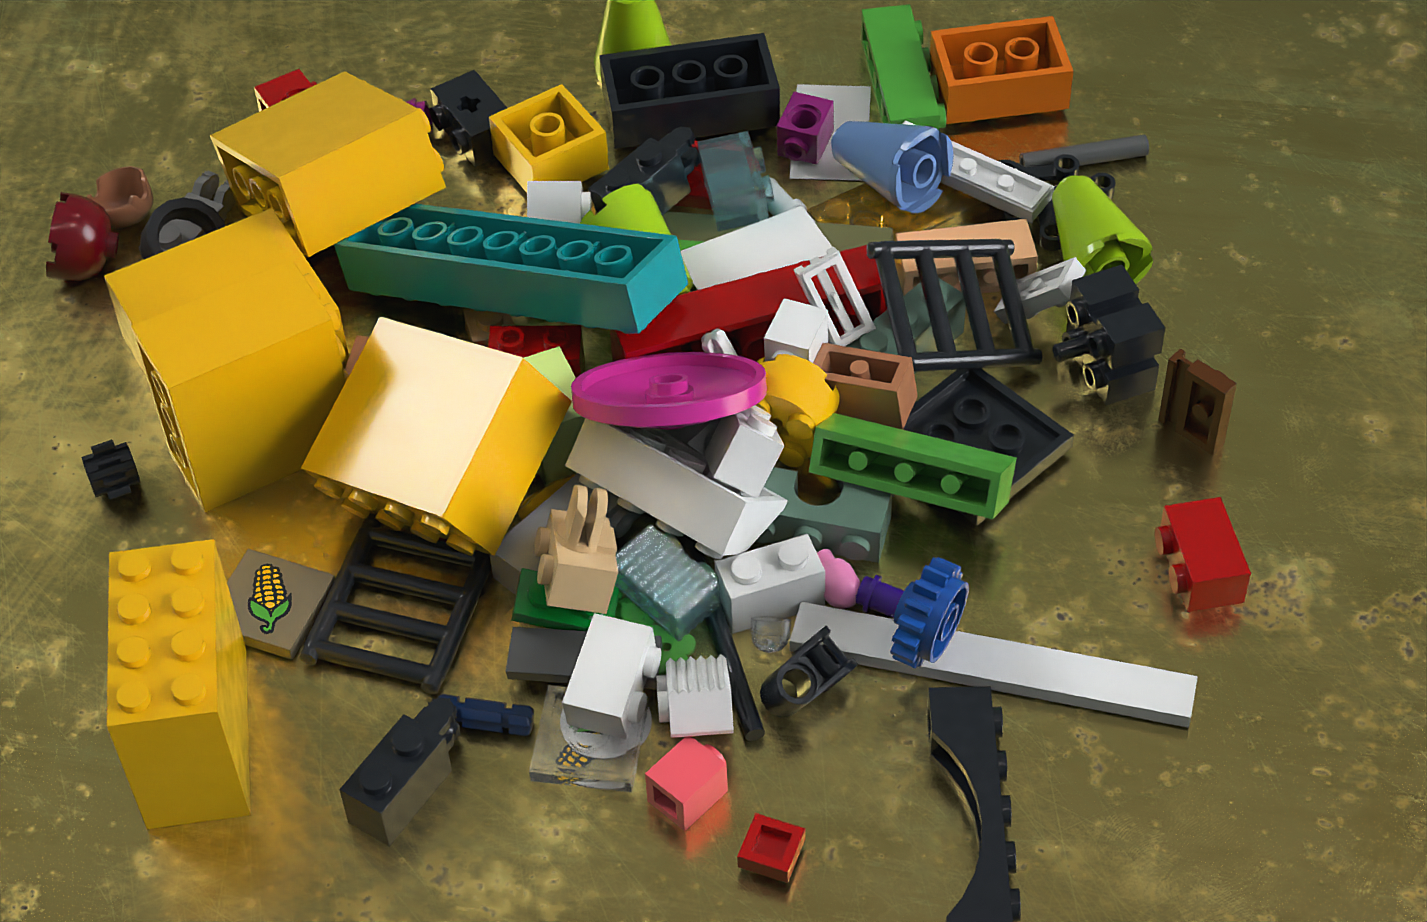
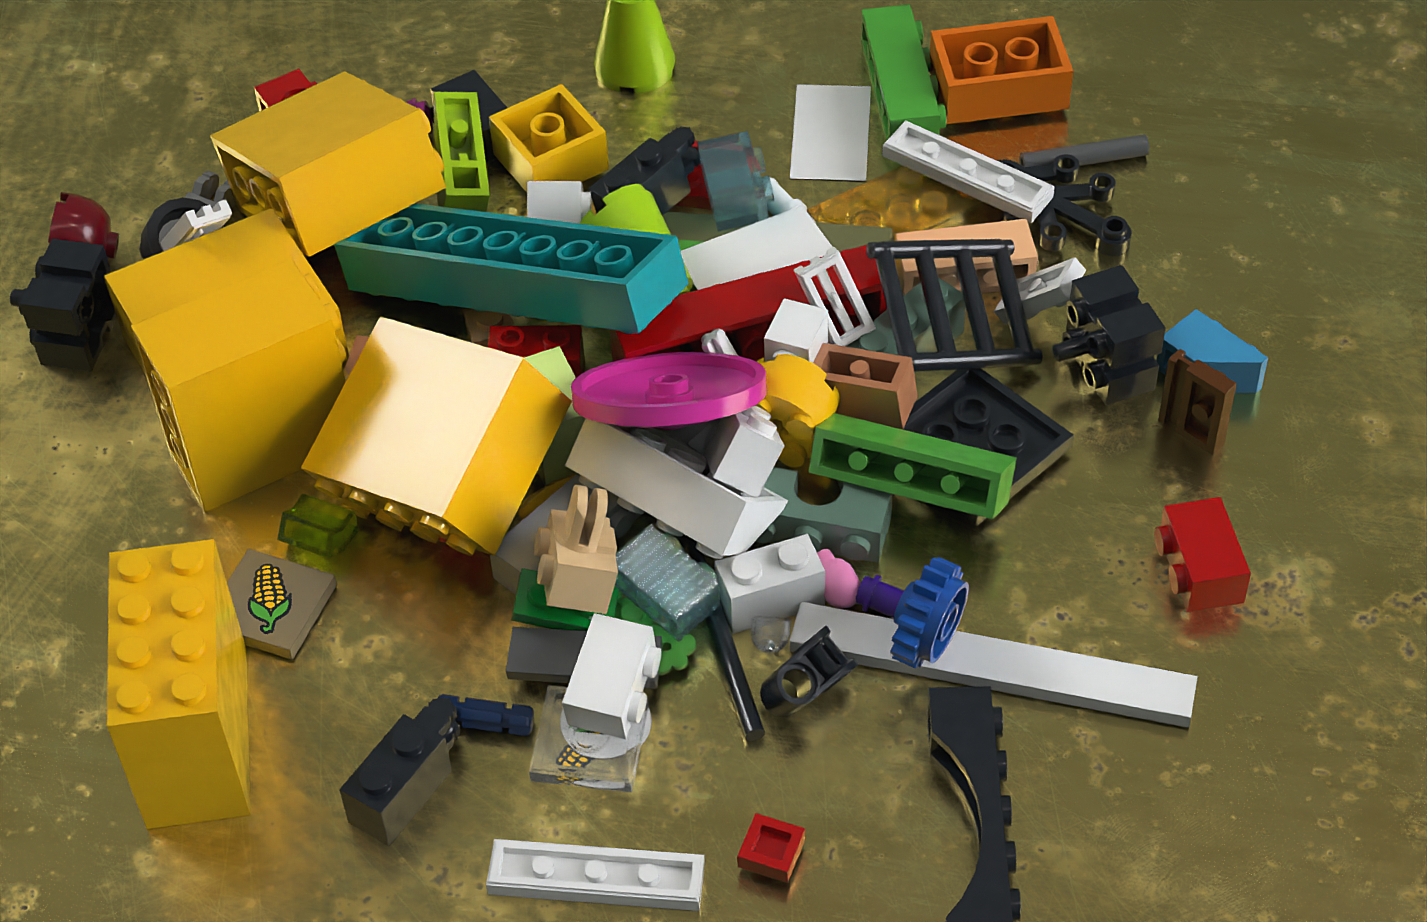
black gear [81,440,141,500] -> none
nougat hair [87,166,153,230] -> none
black bar [299,517,492,694] -> none
black brick [600,33,780,149] -> none
coral brick [645,736,728,831] -> none
white brick [656,654,734,738] -> none
magenta brick [777,92,834,165] -> none
medium blue cone [831,121,953,214] -> none
lime cone [1052,175,1153,284] -> none
none -> black brick [10,238,117,372]
none -> white tile [160,199,232,251]
none -> clear neon green piece [277,493,359,559]
none -> lime slope [433,92,490,212]
none -> white tile [486,839,705,911]
none -> dark azure slope [1156,309,1268,393]

